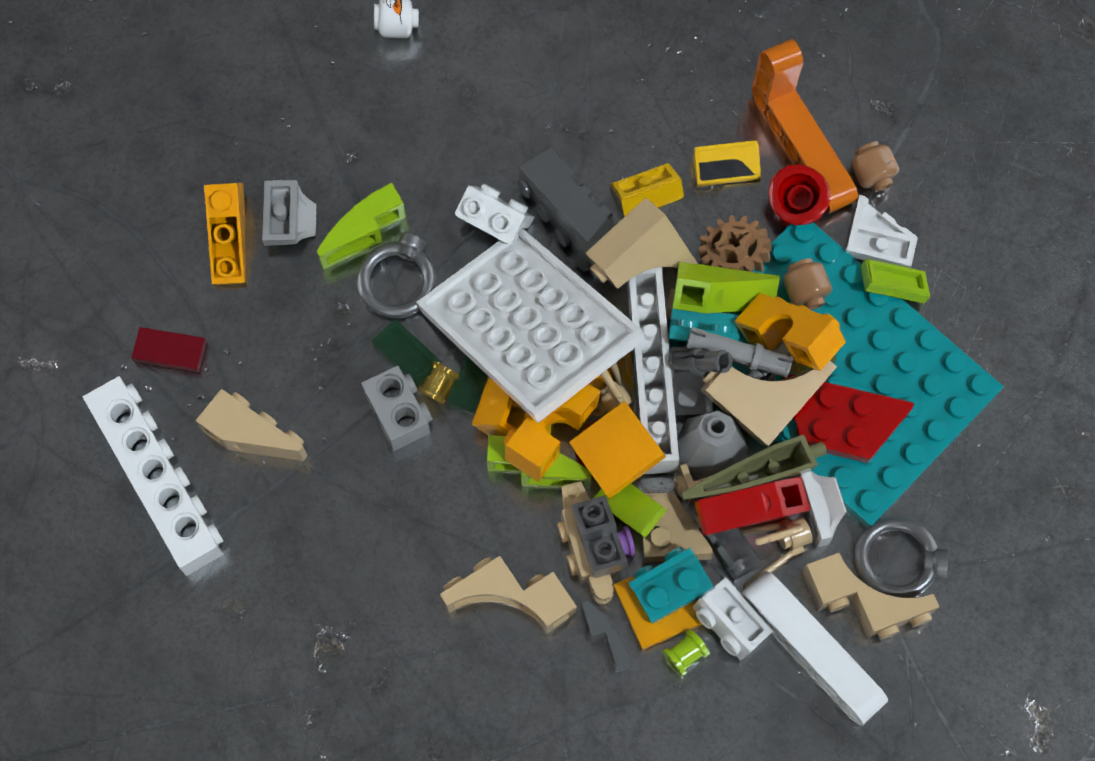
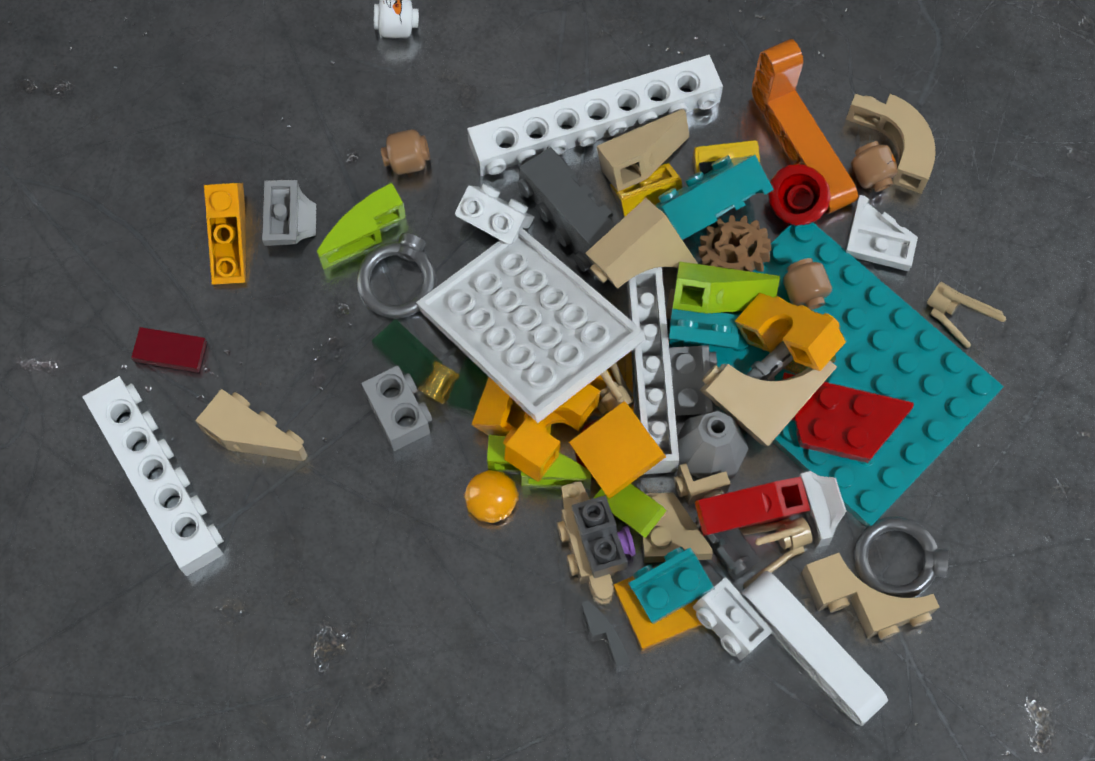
tan arch [440,556,577,633] -> none
lime bush [662,629,710,677] -> none
dark grey pin [668,348,732,376] -> none
olive piece [681,435,827,499] -> none
light grey pin [686,327,793,378] -> none
lime tile [861,259,930,303] -> none
none -> medium nougat head [381,129,430,175]
none -> light orange hair [464,470,519,523]
none -> white brick [467,55,723,176]
none -> tan slope [597,109,689,192]
none -> teal wedge [655,155,774,240]
none -> tan arch [846,94,935,194]
none -> tan plant [927,282,1006,348]

